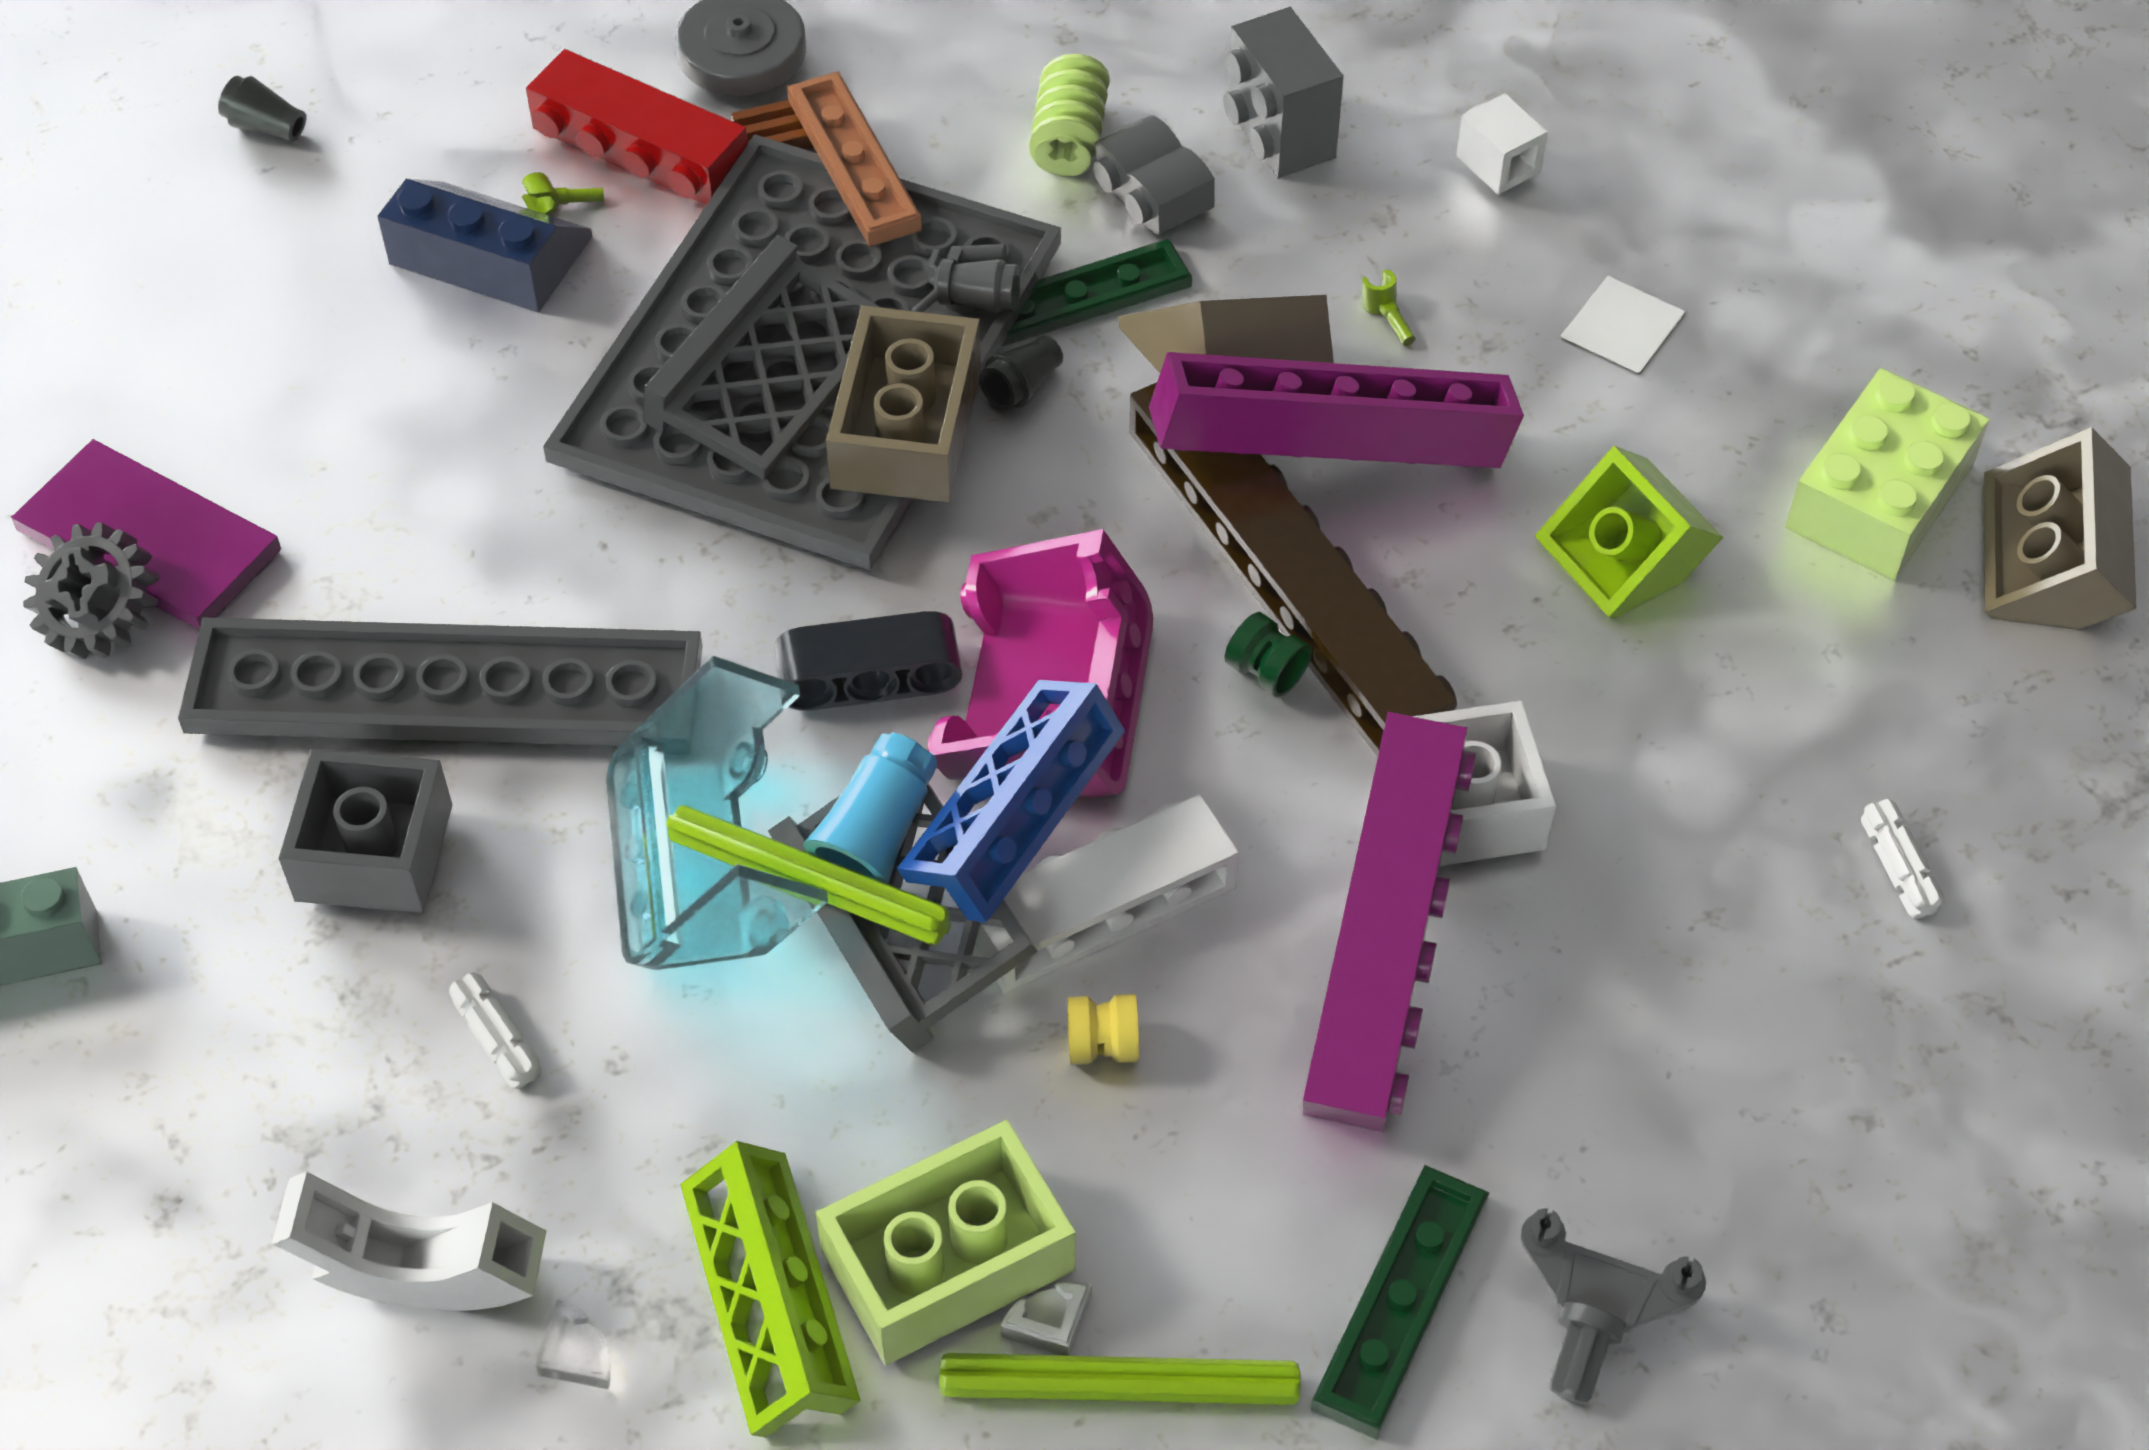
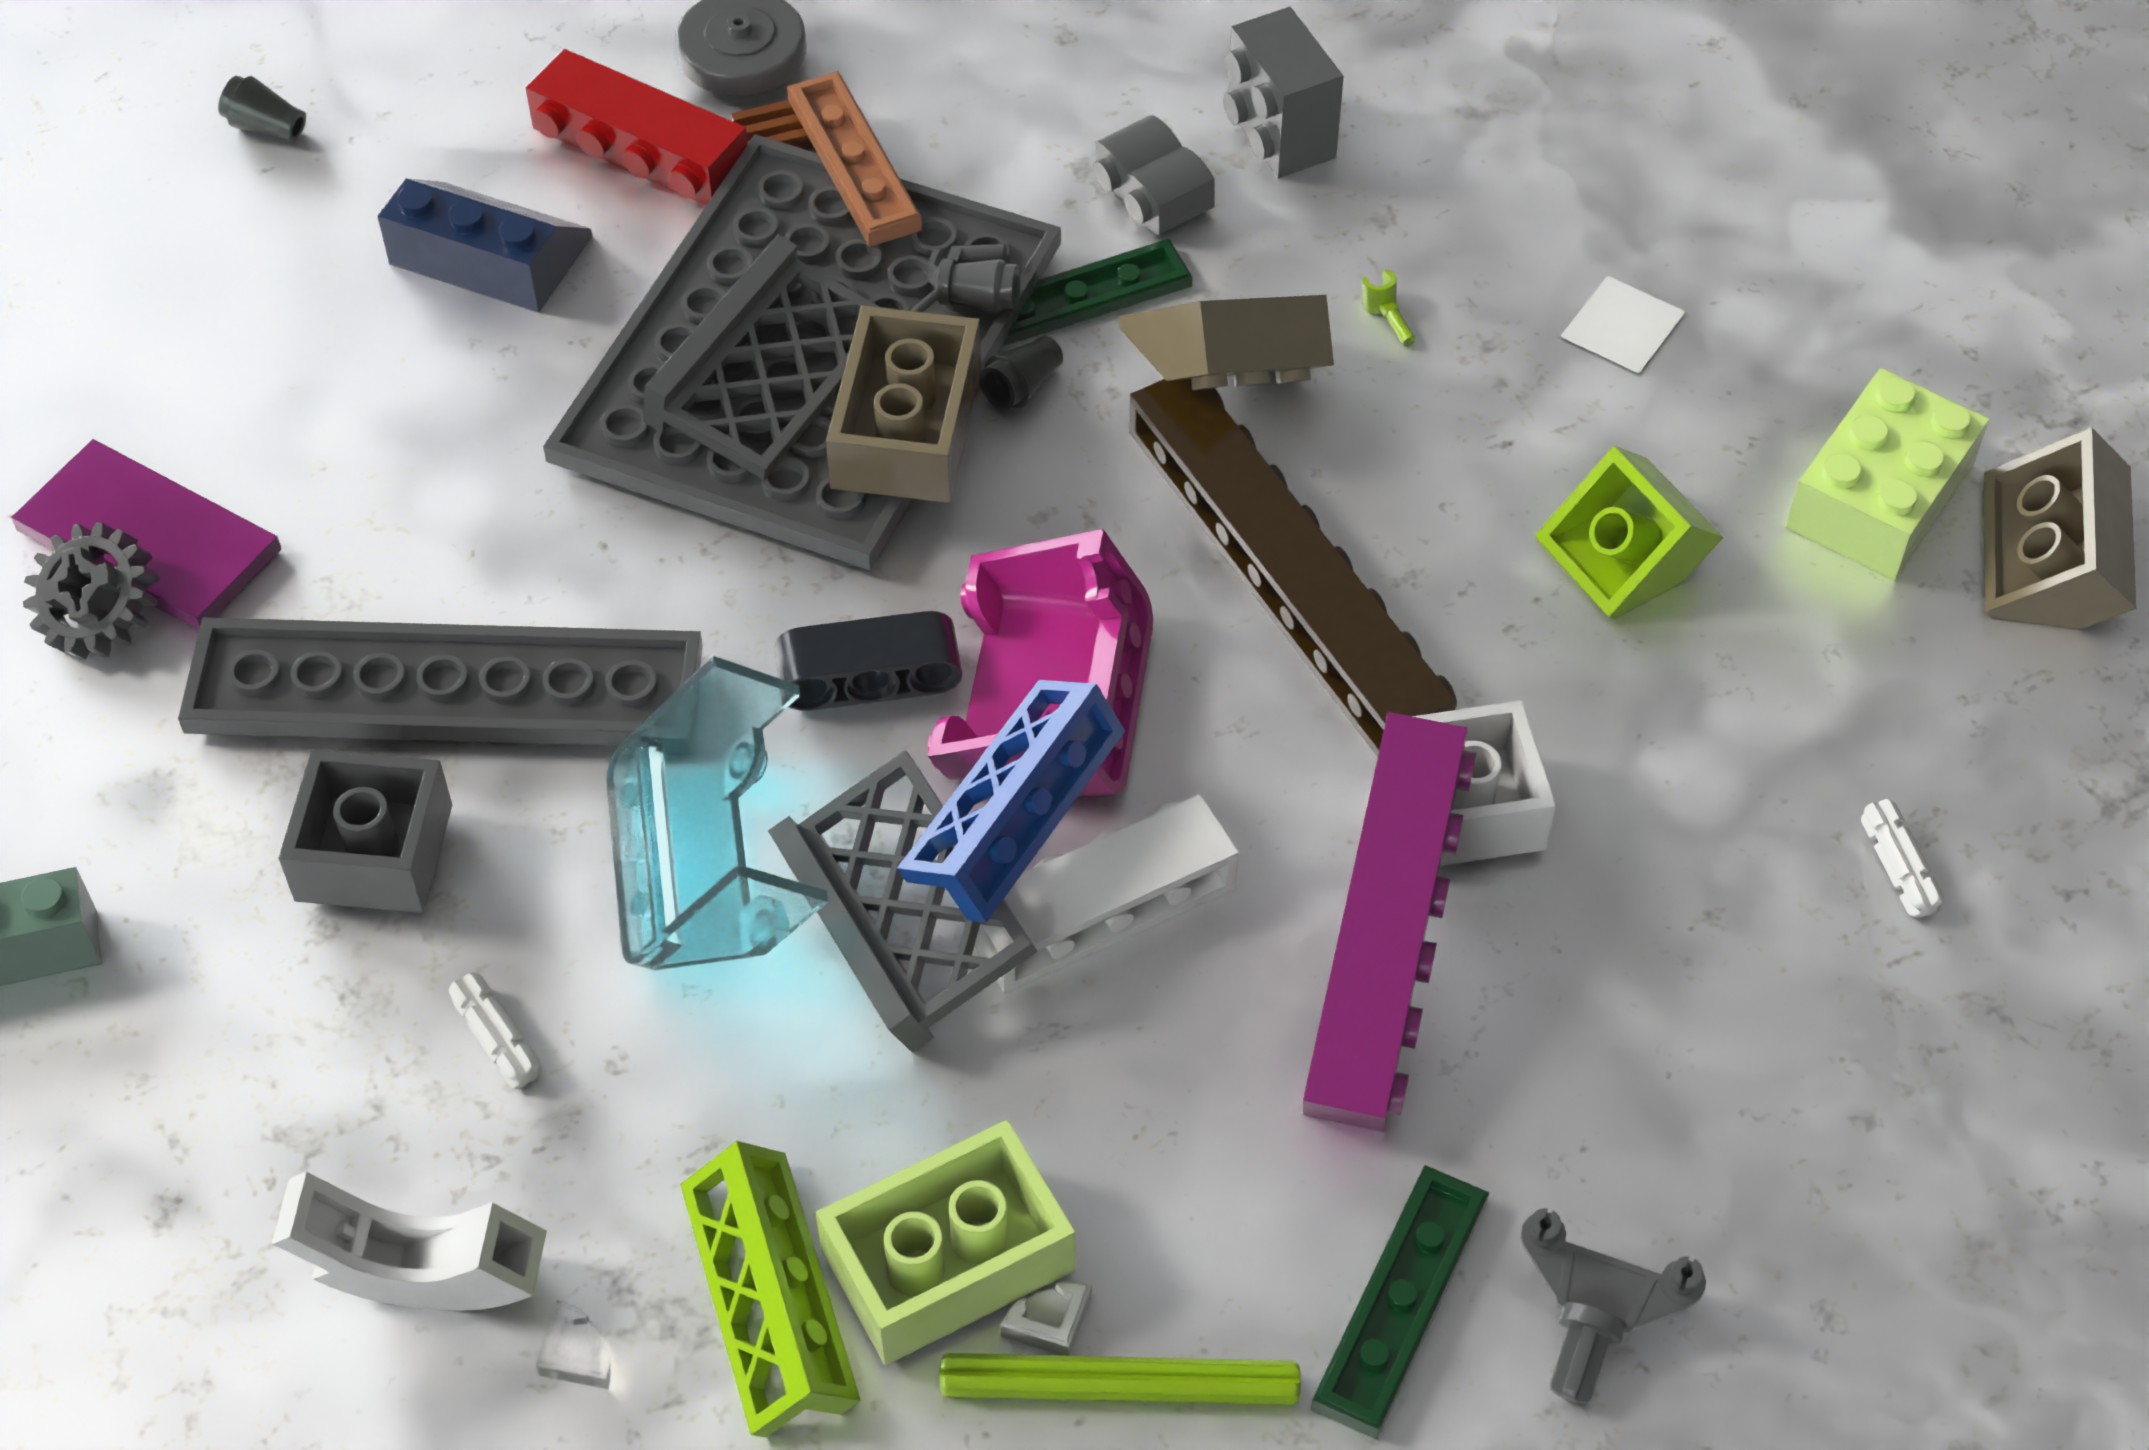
lime hand [522,172,604,215] -> none
lime axle [666,805,951,945] -> none
medium azure plant [804,732,937,884] -> none
yellowish green piece [1029,54,1110,176] -> none
light yellow wheel [1067,994,1139,1065] -> none
magenta brick [1149,352,1524,468] -> none
dark green wheel [1224,611,1313,698] -> none
white brick [1456,93,1548,195] -> none

